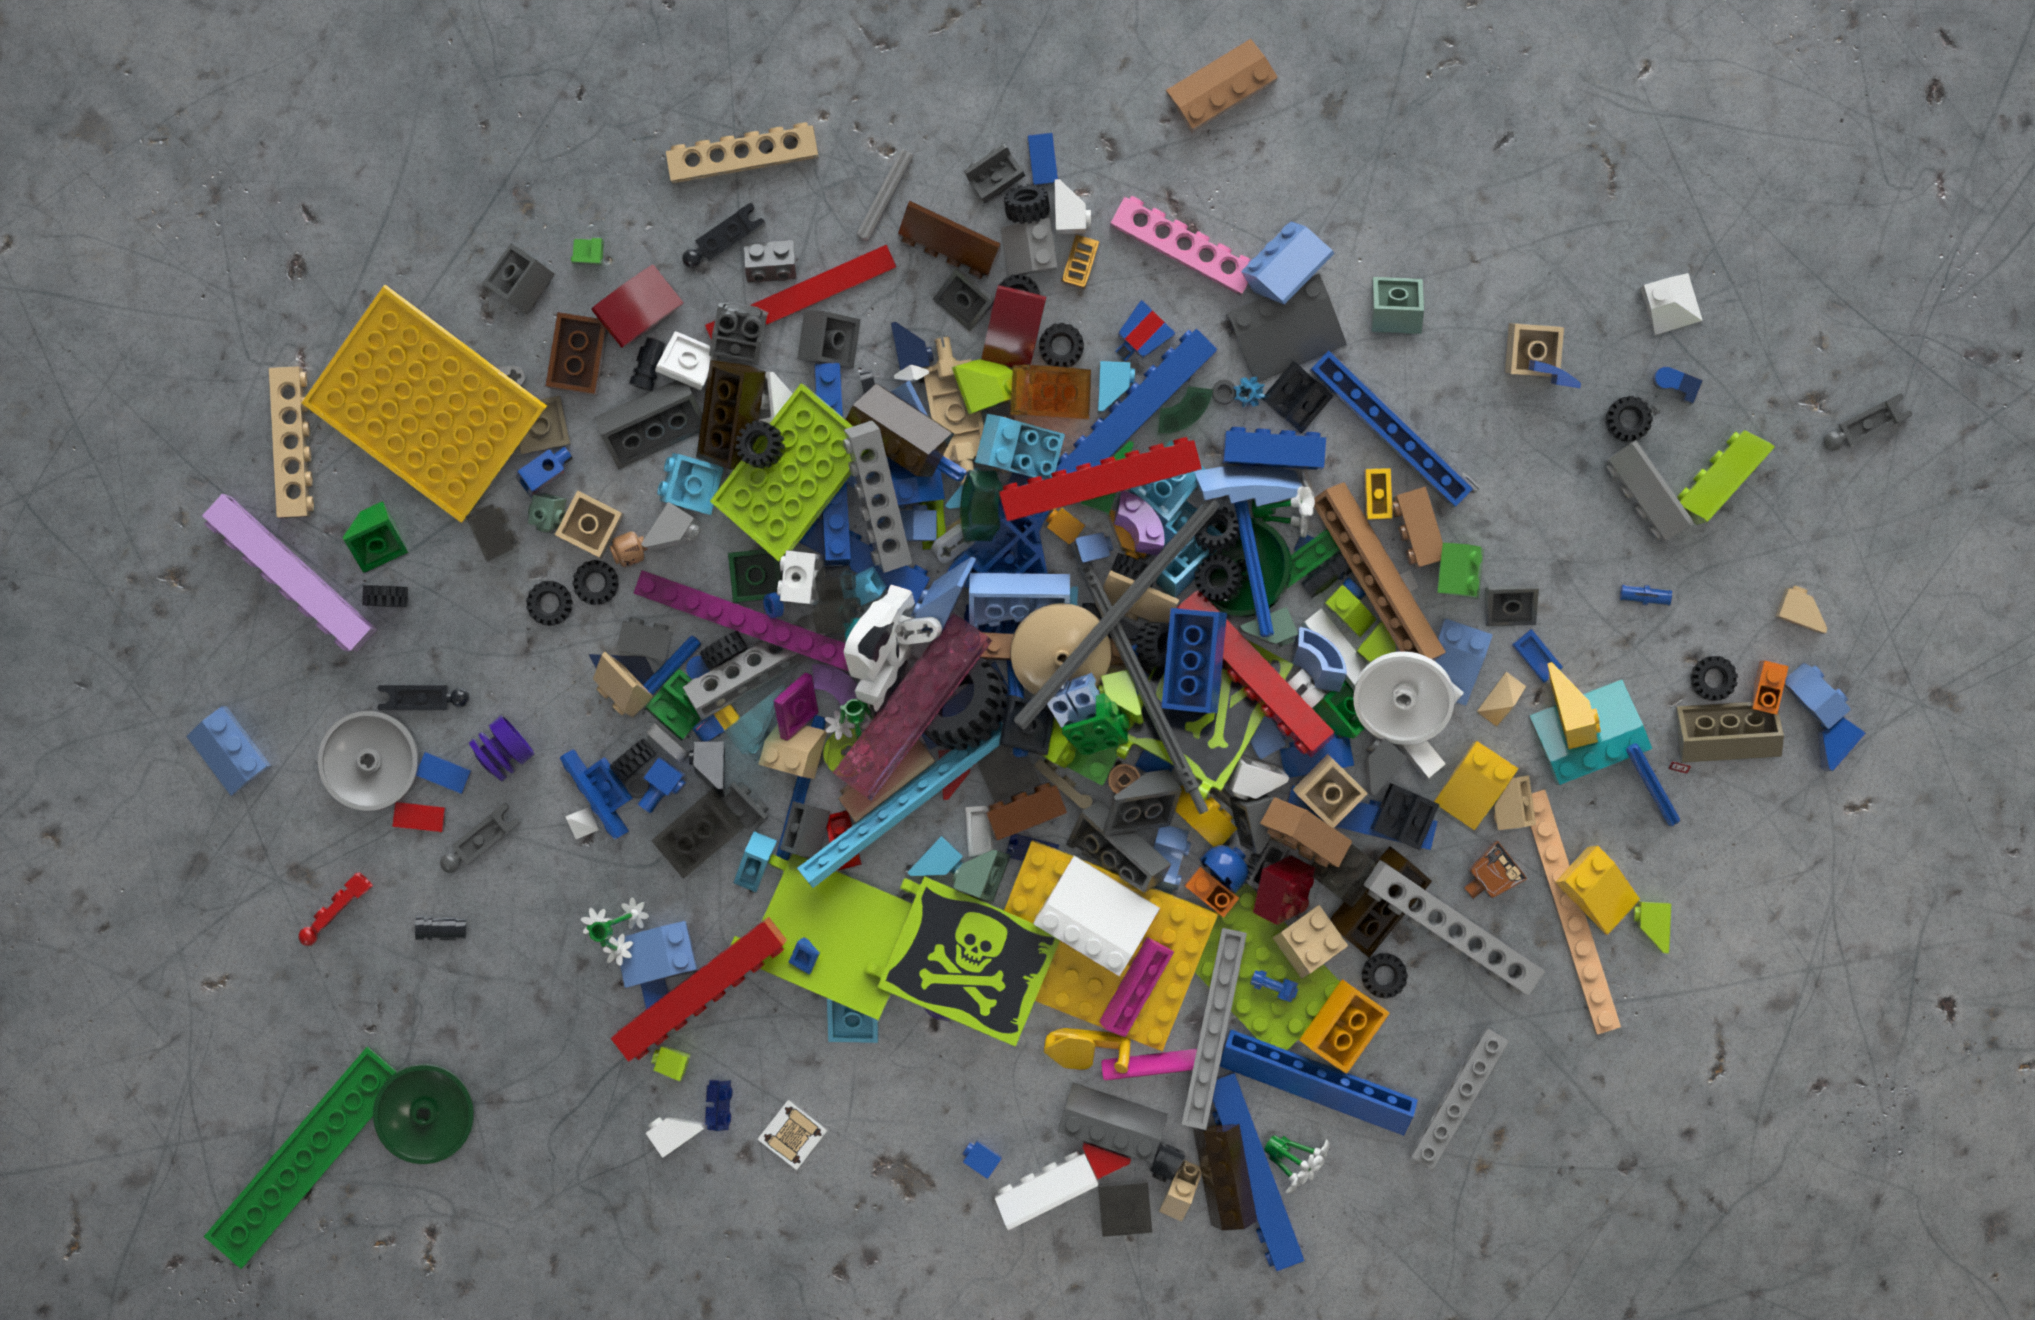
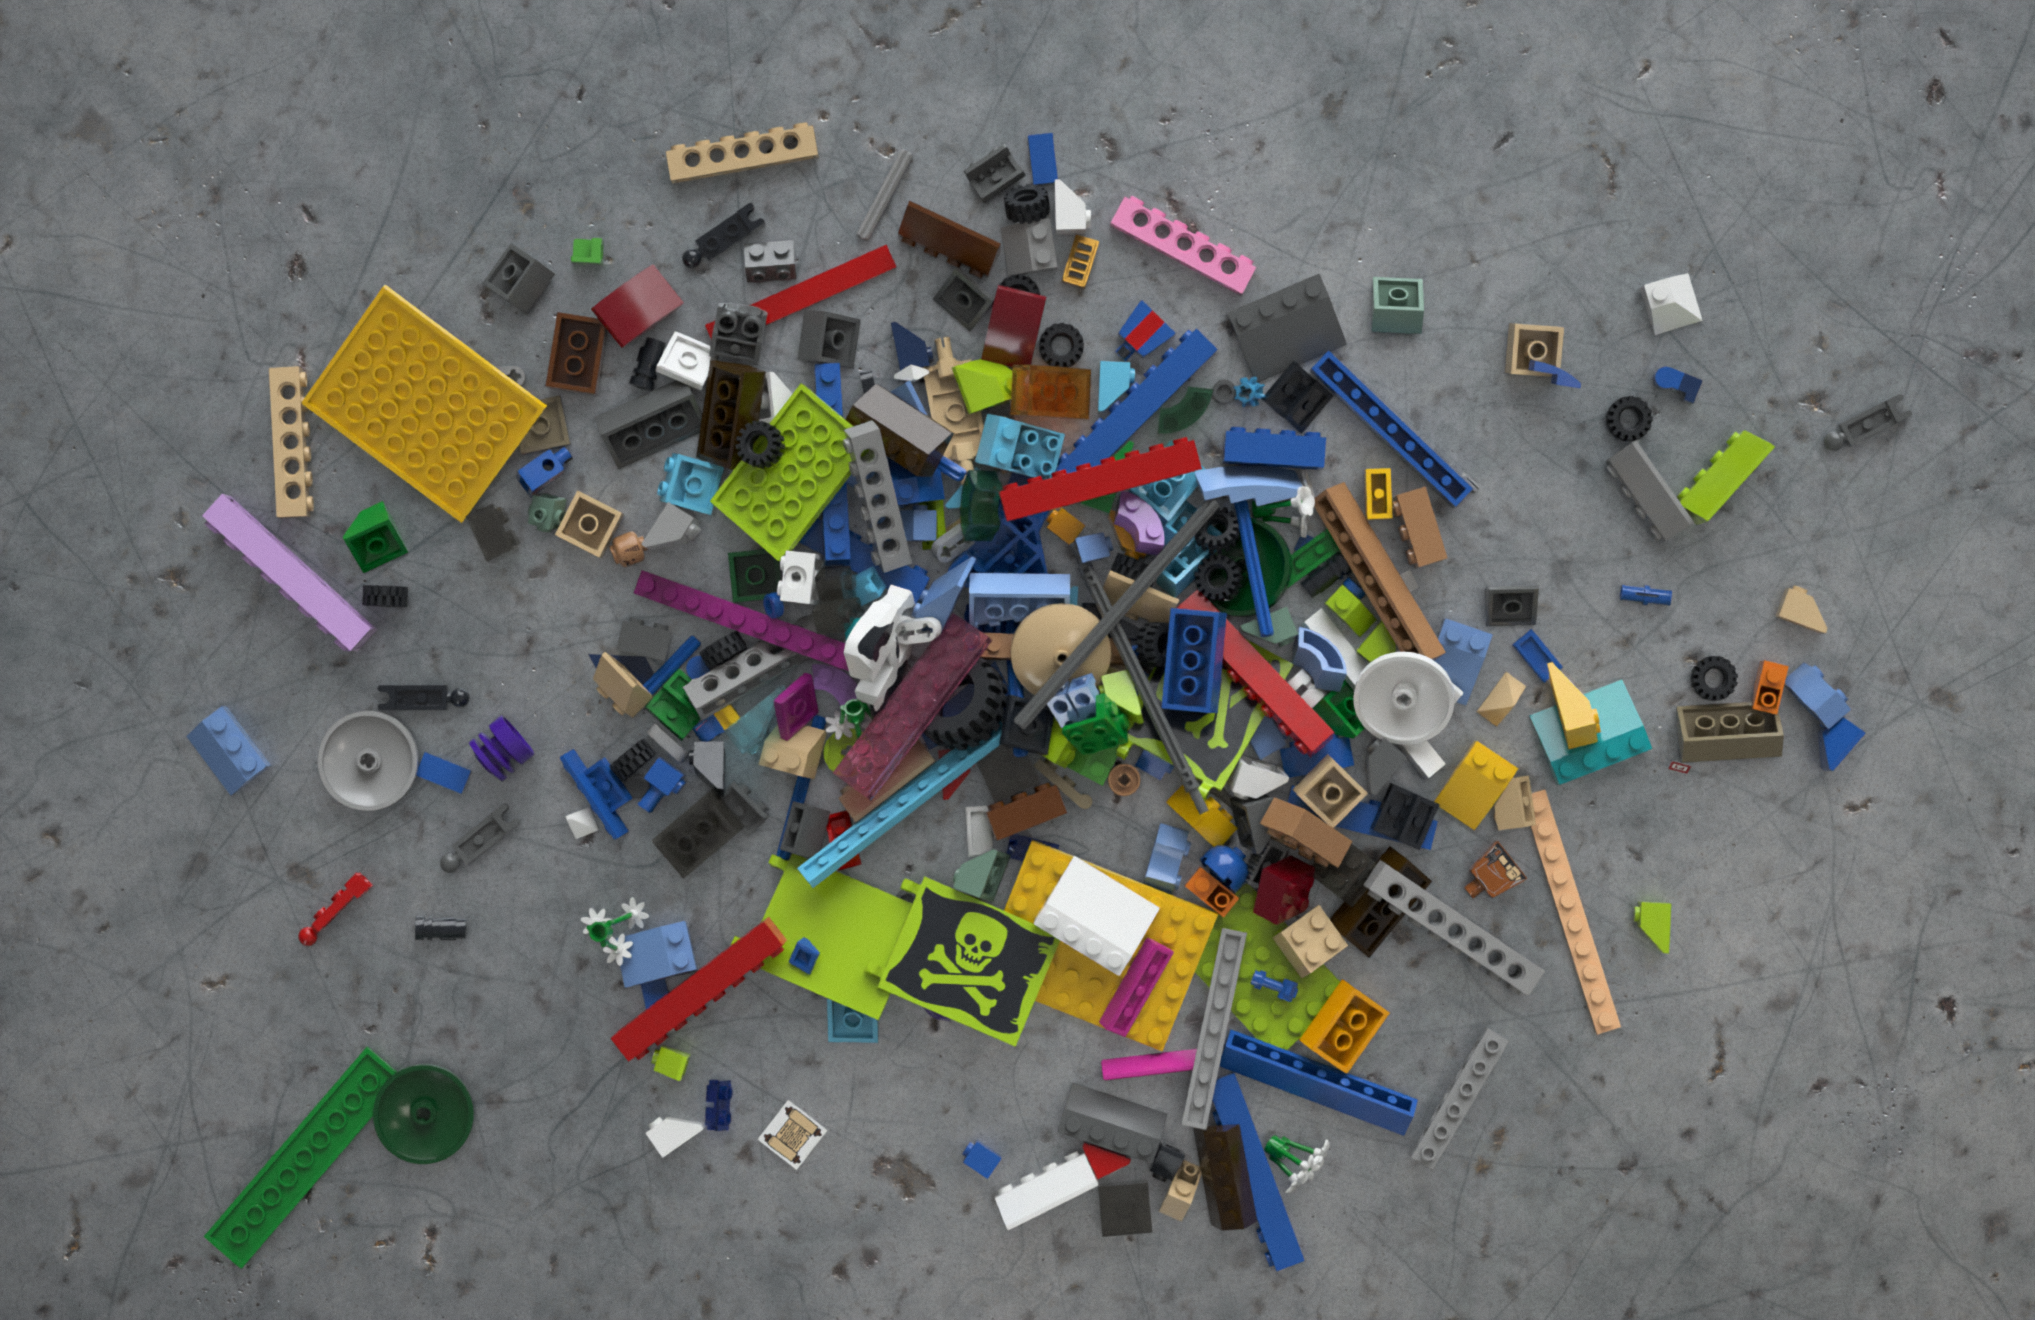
red tile [392,802,446,832] -> none
black tyre [526,581,573,626] -> none
black tyre [572,560,619,605] -> none
medium azure slope [733,831,777,892] -> none
medium azure slope [907,836,963,876] -> none
yellow piece [1044,1028,1131,1073] -> none
dark grey wedge [1066,800,1171,893] -> none
dark grey slope [1102,769,1182,836] -> none
medium nougat slope [1166,39,1278,133] -> none
medium blue slope [1241,221,1334,304] -> none
black tyre [1362,953,1408,999] -> none
bright green slope [1437,543,1484,599] -> none
yellow slope [1555,845,1640,935] -> none
blue axle [1626,743,1680,827] -> none

